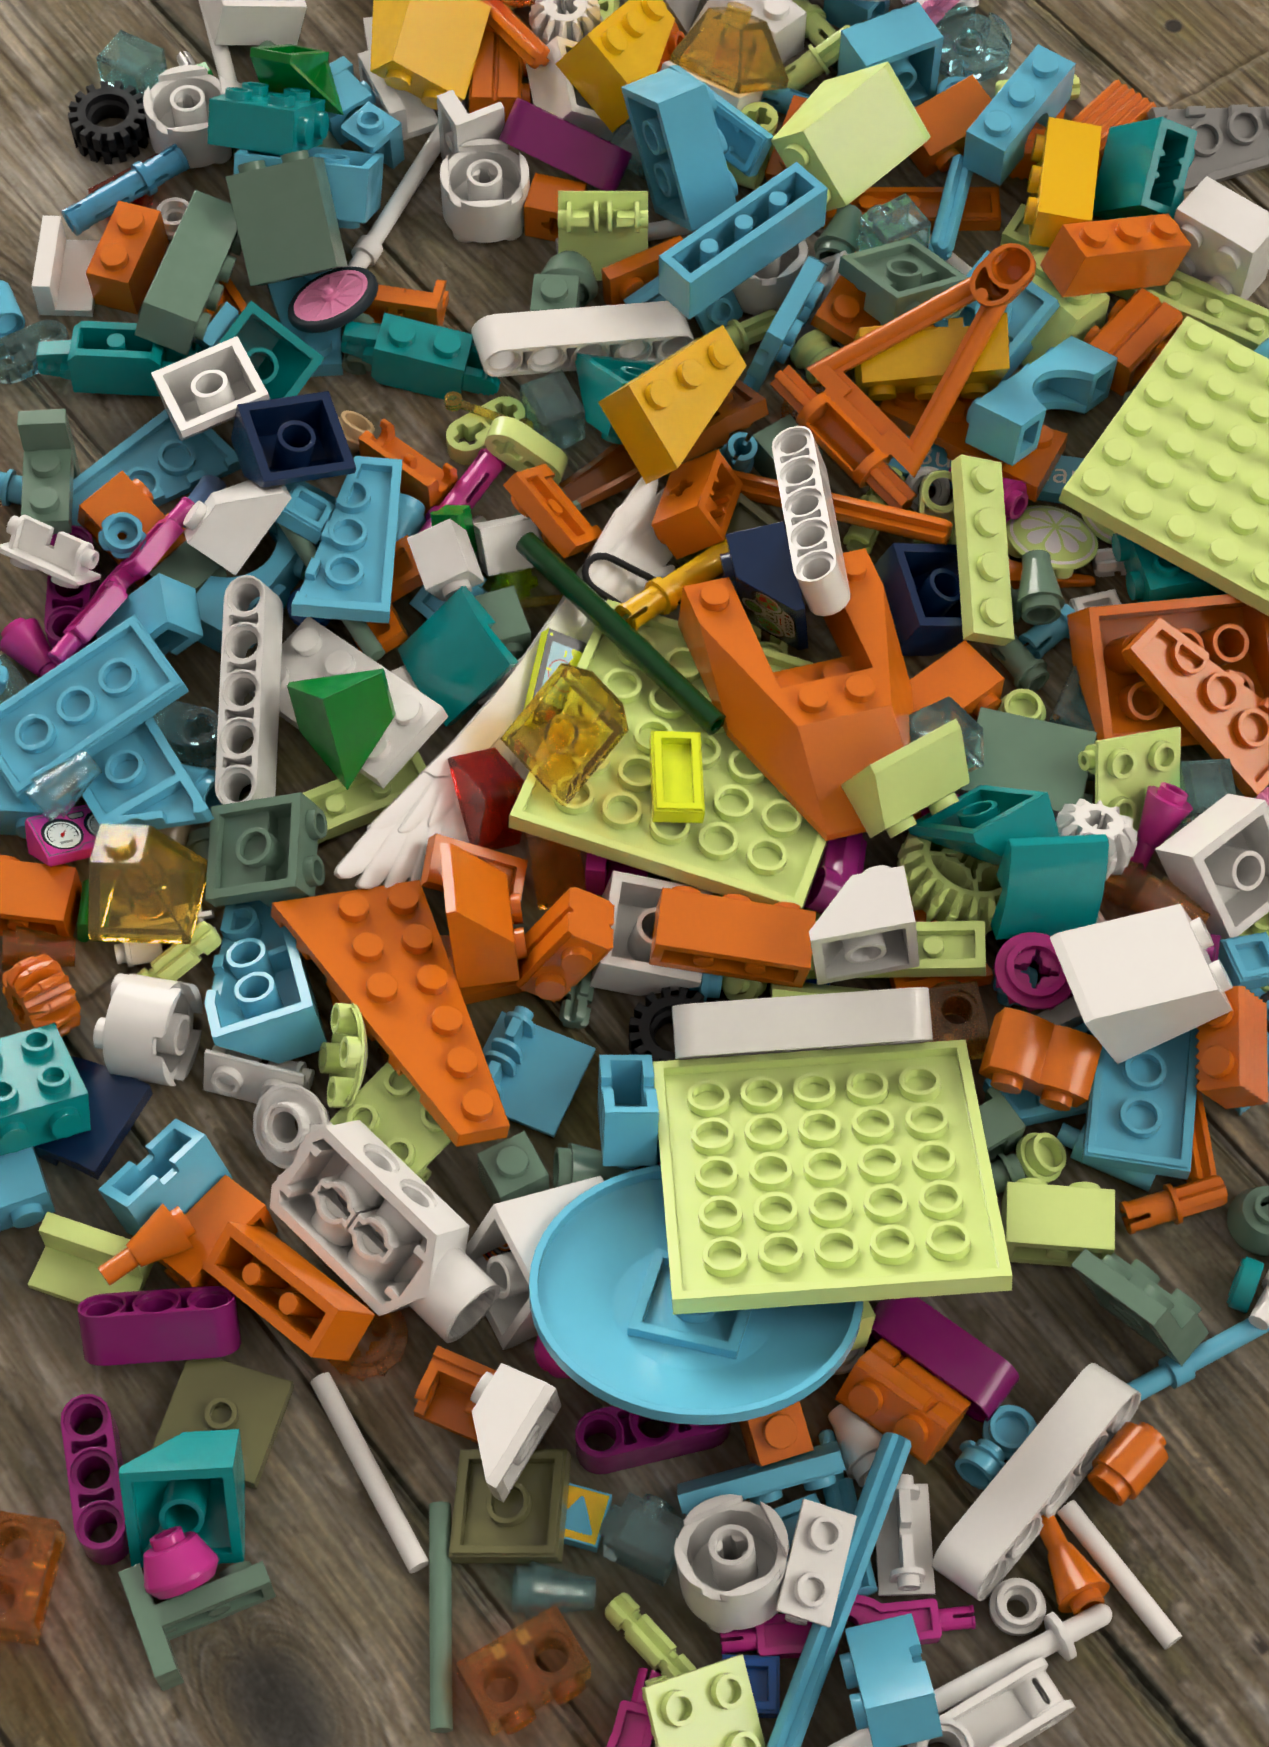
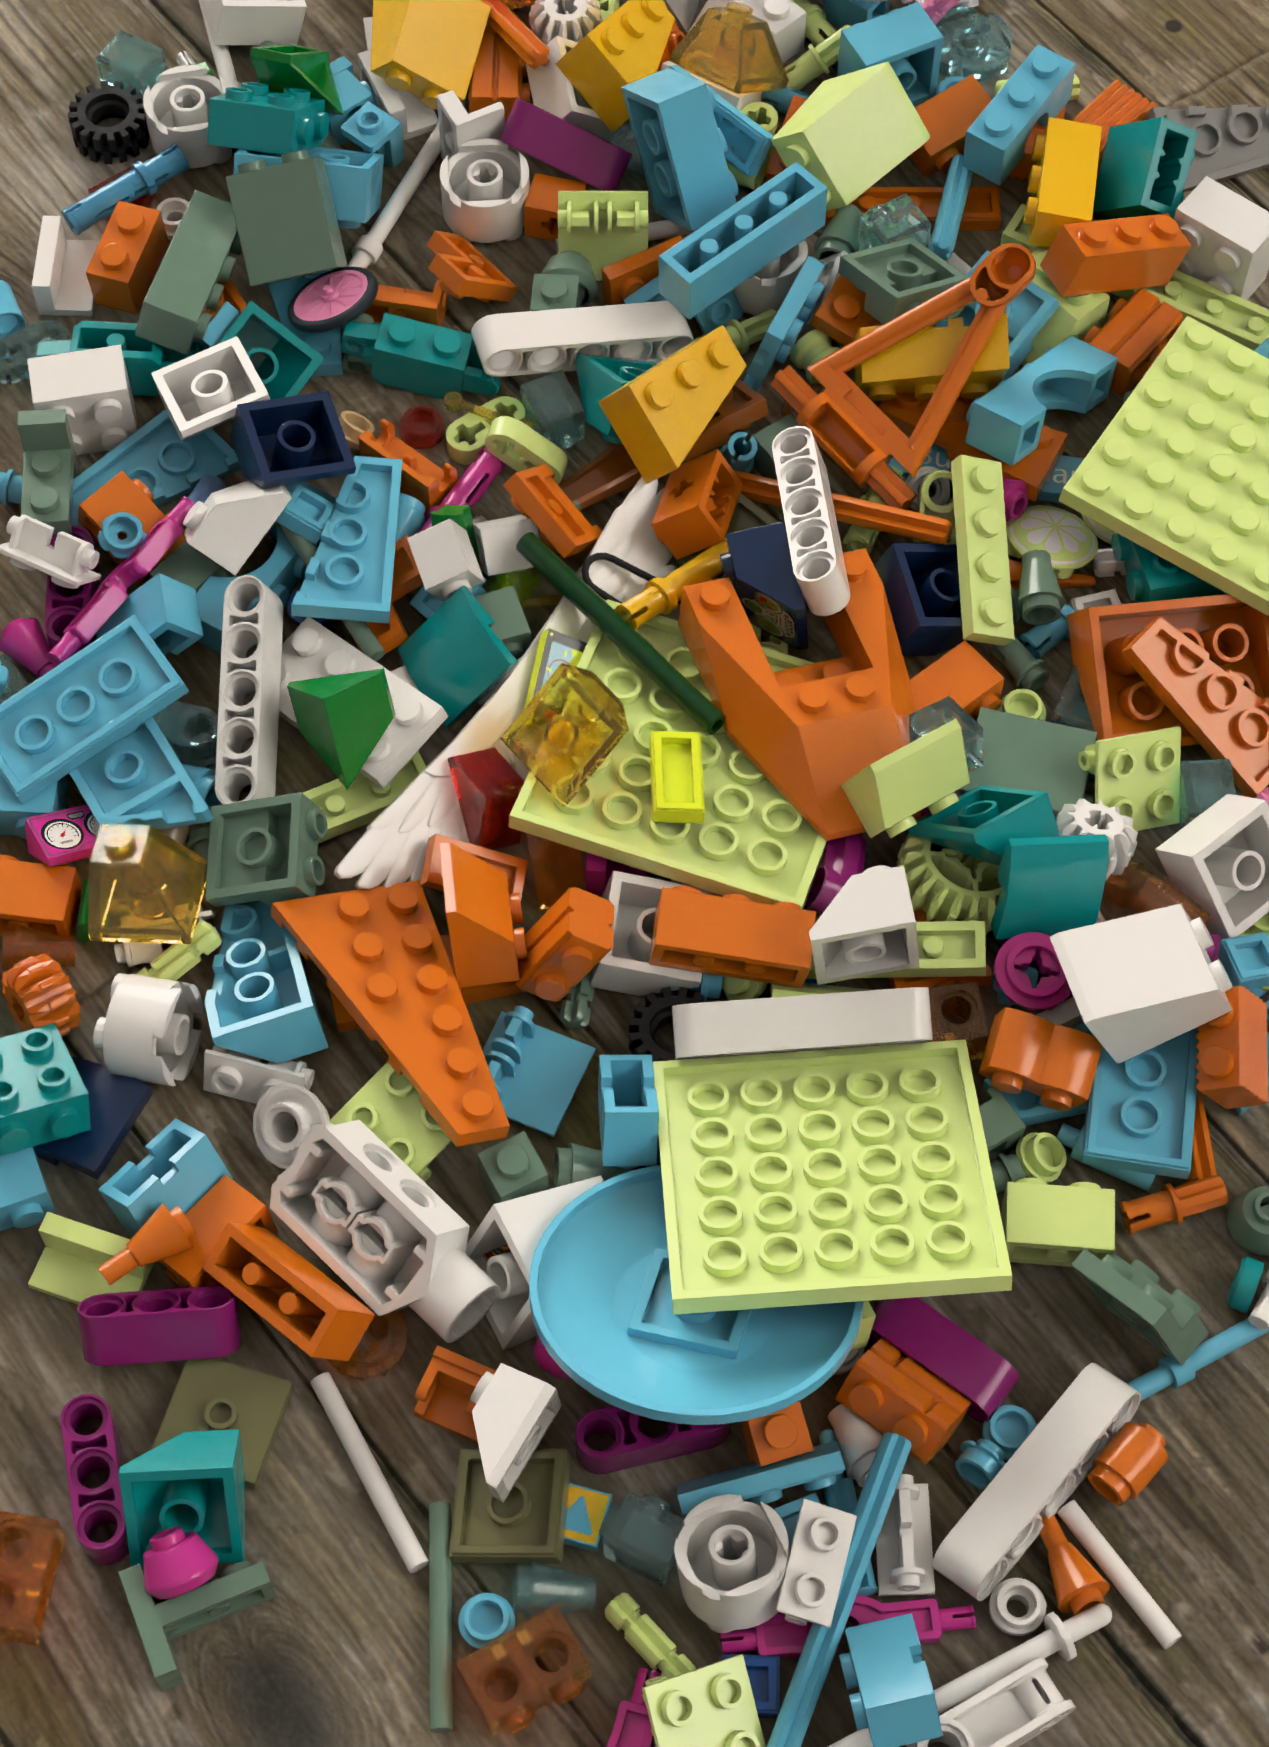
clear light blue cone [24,750,102,822] -> none
yellowish green dish [318,1002,368,1109] -> none
dark pink cone [1127,782,1193,874] -> none
none -> white brick [27,345,138,456]
none -> clear red plate [399,405,445,450]
none -> orange plate [426,230,518,303]
none -> medium azure plate [458,1593,515,1652]

